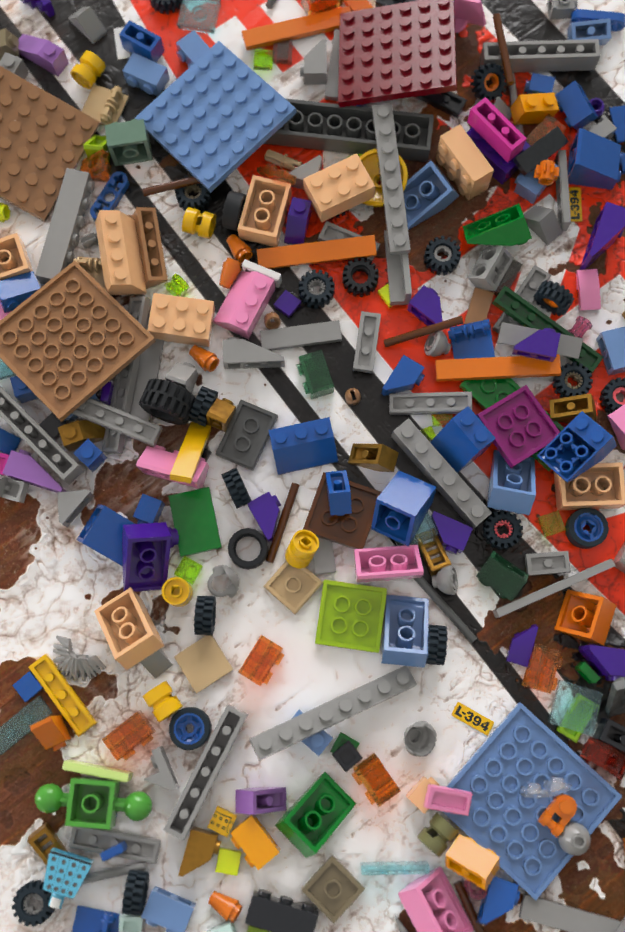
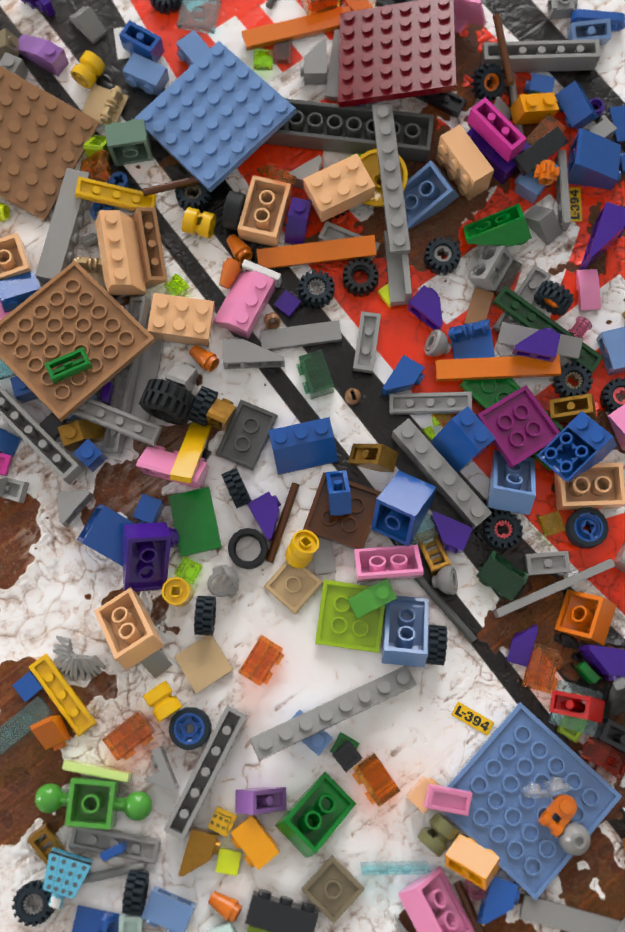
medium lavender slope [2,449,67,493] -> none
tan axle [264,149,303,171] -> none
reddish brown bar [384,316,463,347] -> none
light grey hair [403,721,437,757] -> none
none -> green tile [44,347,92,384]
none -> yellow tile [75,176,157,211]
none -> bright green slope [348,579,397,619]
none -> red slope [549,690,605,723]

